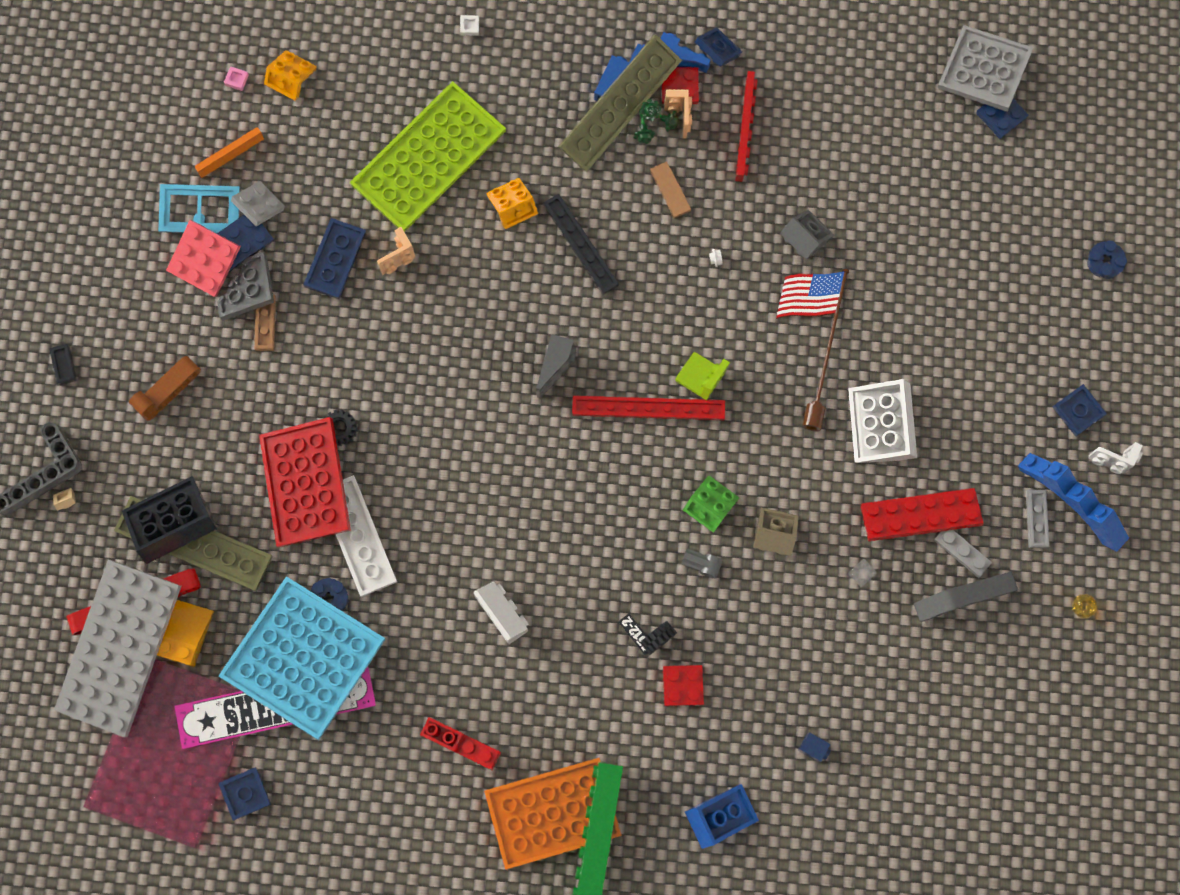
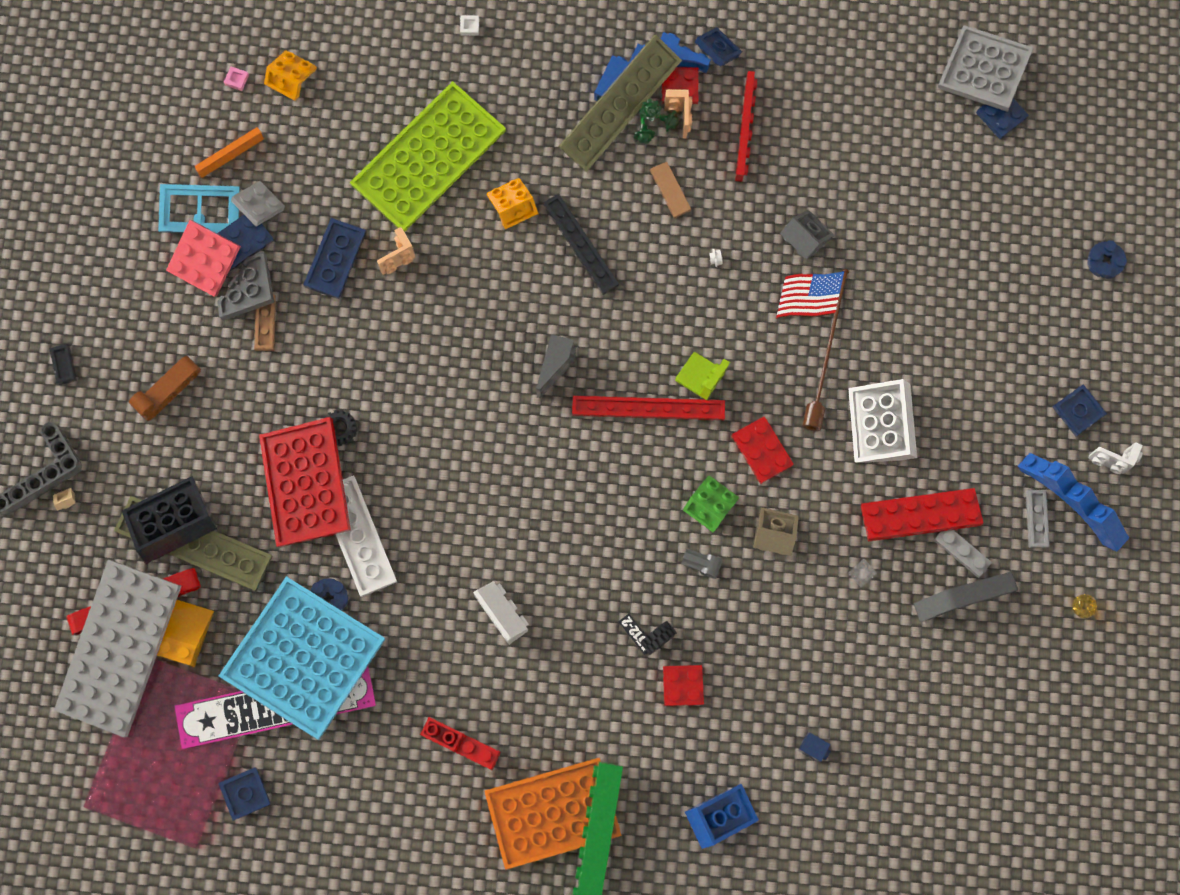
none -> red plate [731,416,794,485]

